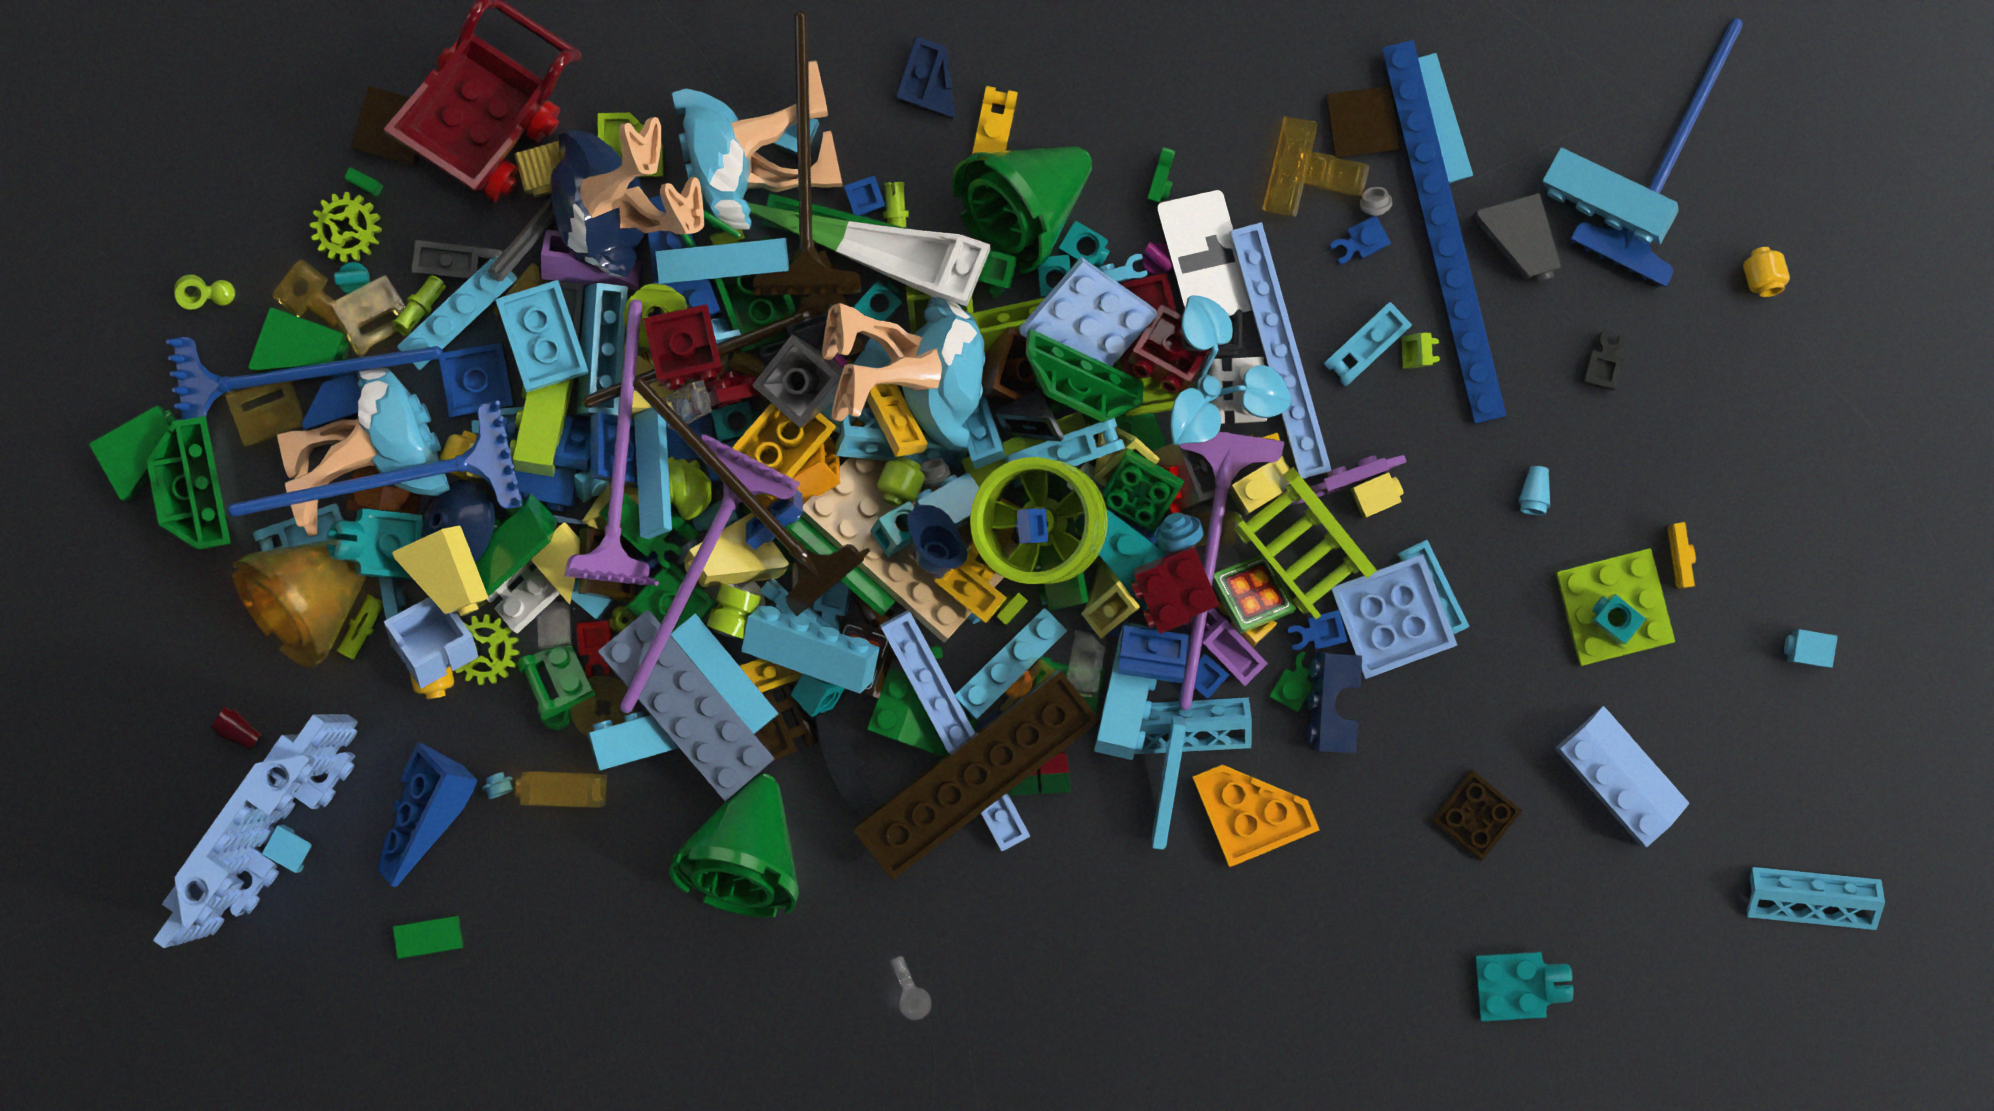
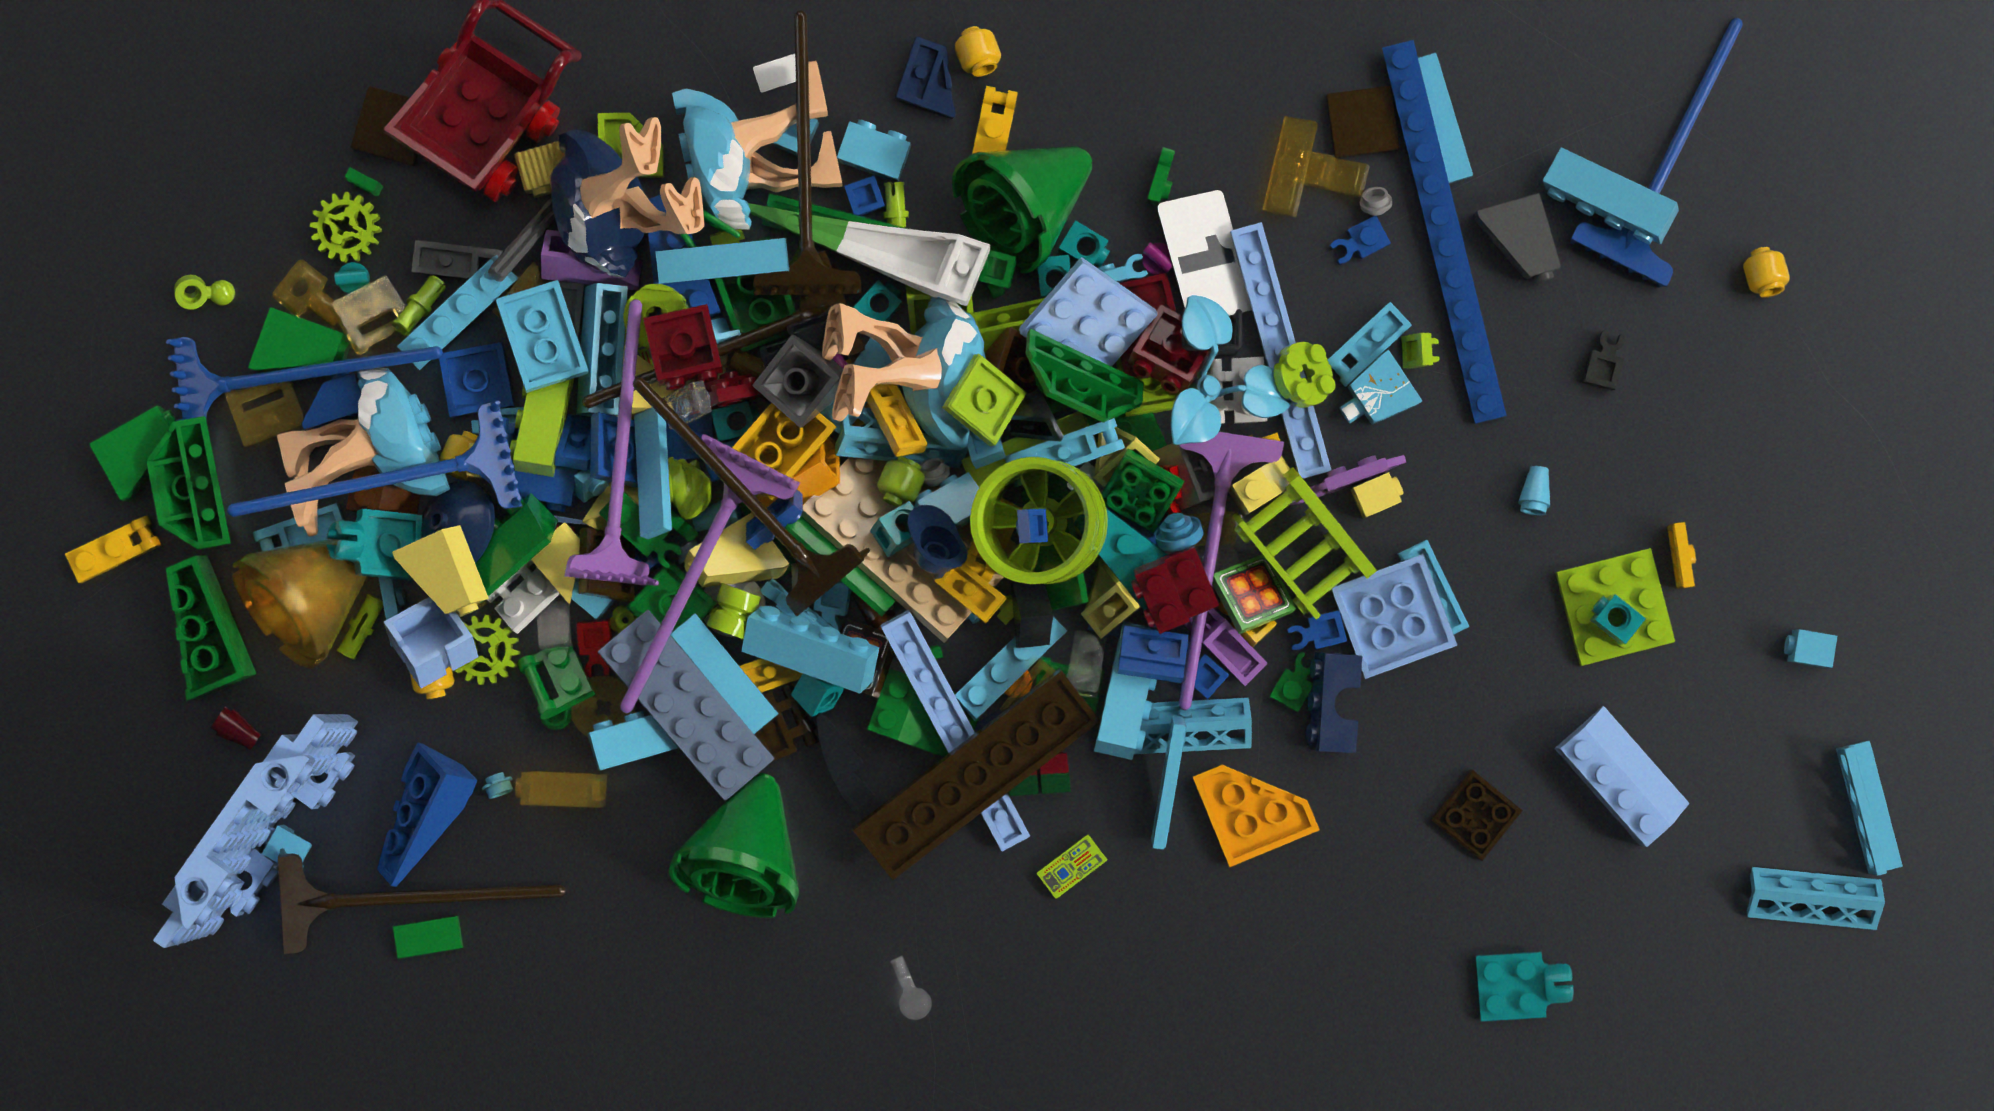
none -> yellow plate [65,515,161,583]
none -> green wedge [166,555,257,701]
none -> dark brown piece [278,848,566,954]
none -> white sticker [753,54,796,93]
none -> medium azure brick [837,119,911,182]
none -> lime tile [942,354,1027,446]
none -> yellow head [955,26,1001,77]
none -> black slope [1011,582,1053,648]
none -> lime tile [1037,834,1107,899]
none -> lime plate [1273,342,1336,408]
none -> medium azure torso [1339,350,1422,425]
none -> medium azure fence [1836,741,1903,876]

